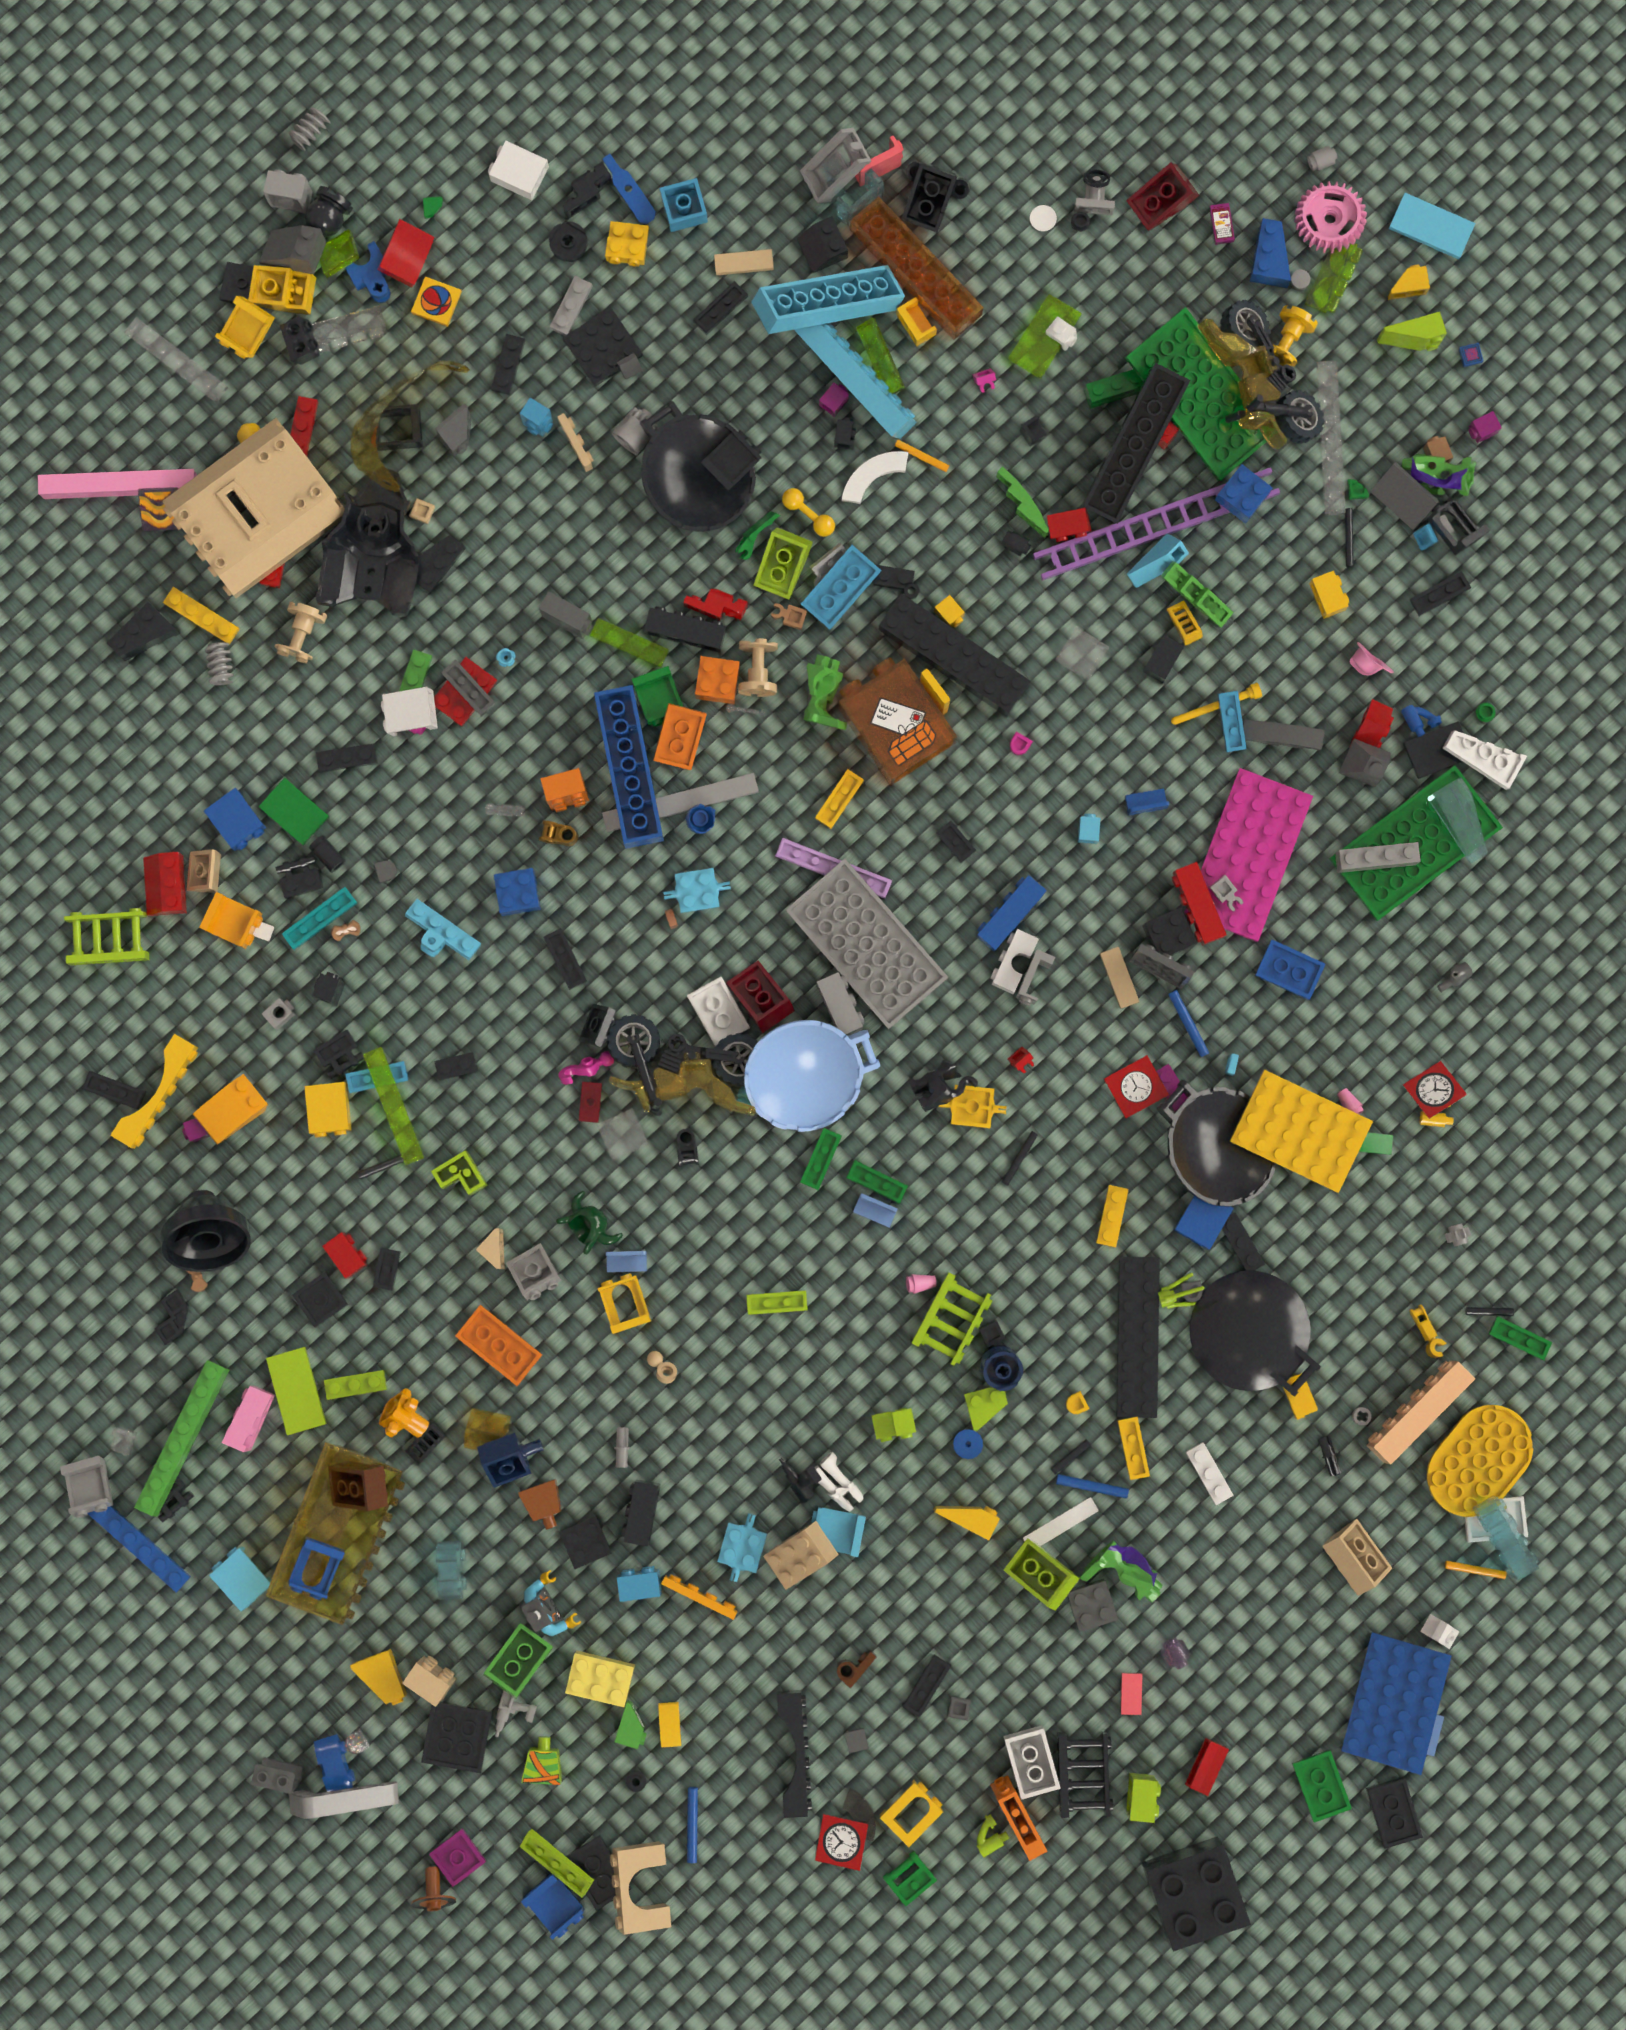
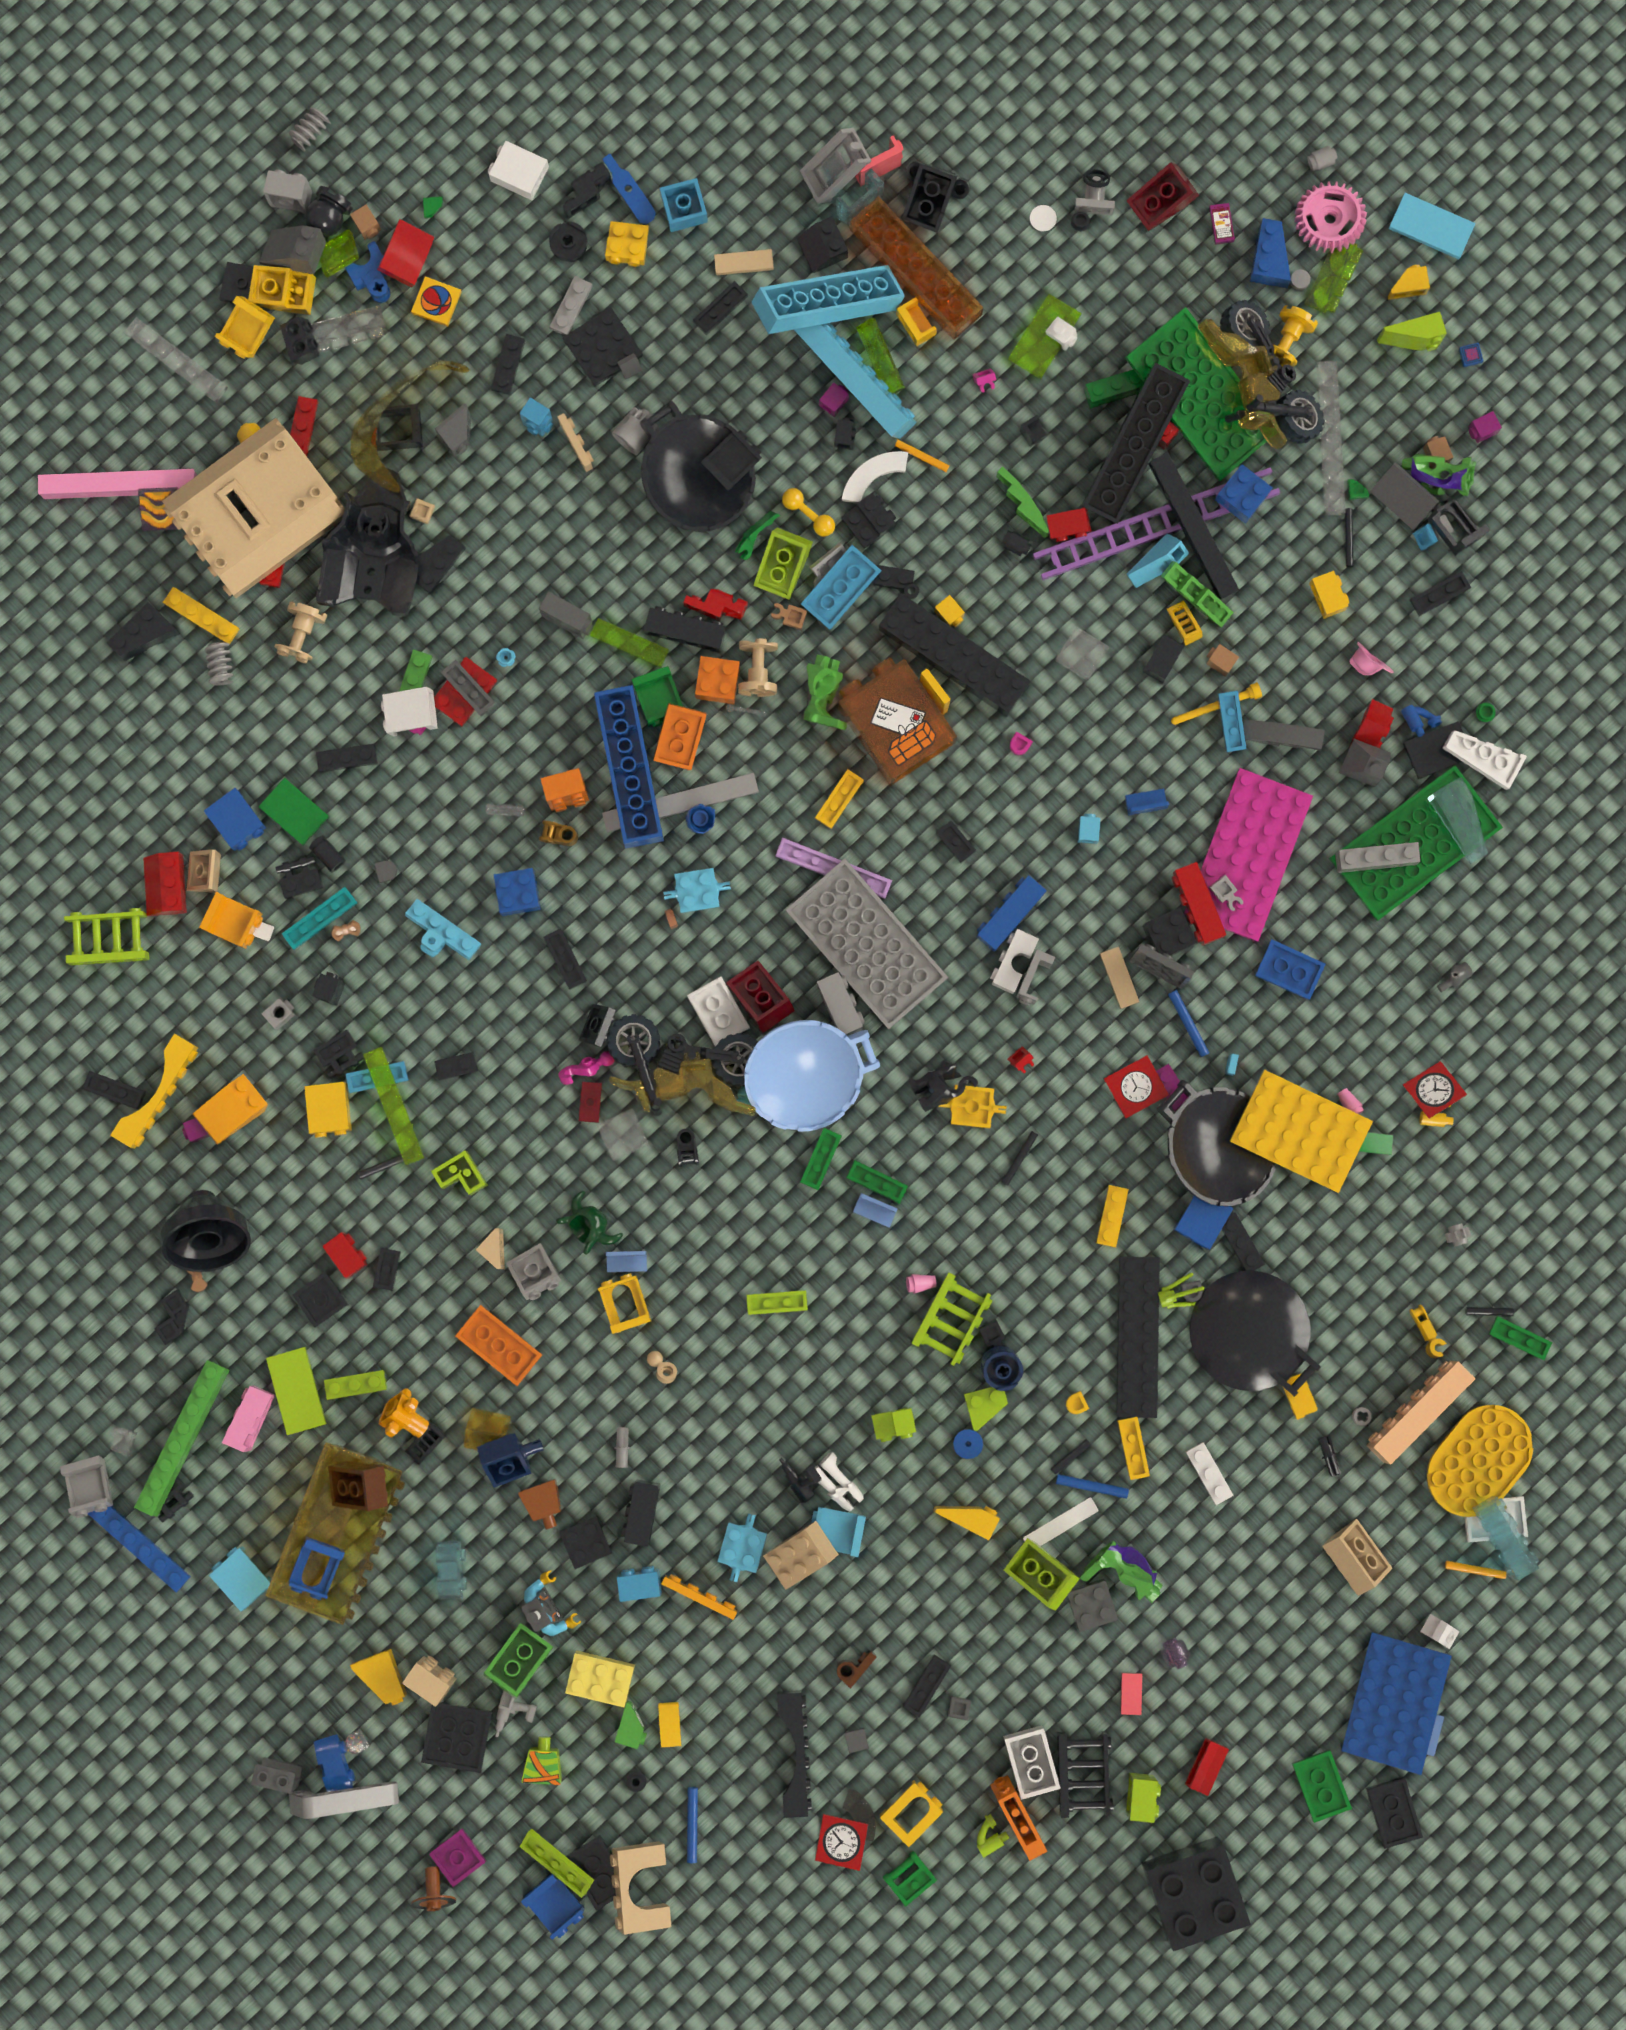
none -> medium nougat brick [350,204,381,240]
none -> black plate [841,492,896,549]
none -> black tile [1148,451,1240,600]
none -> medium nougat brick [1206,644,1239,677]

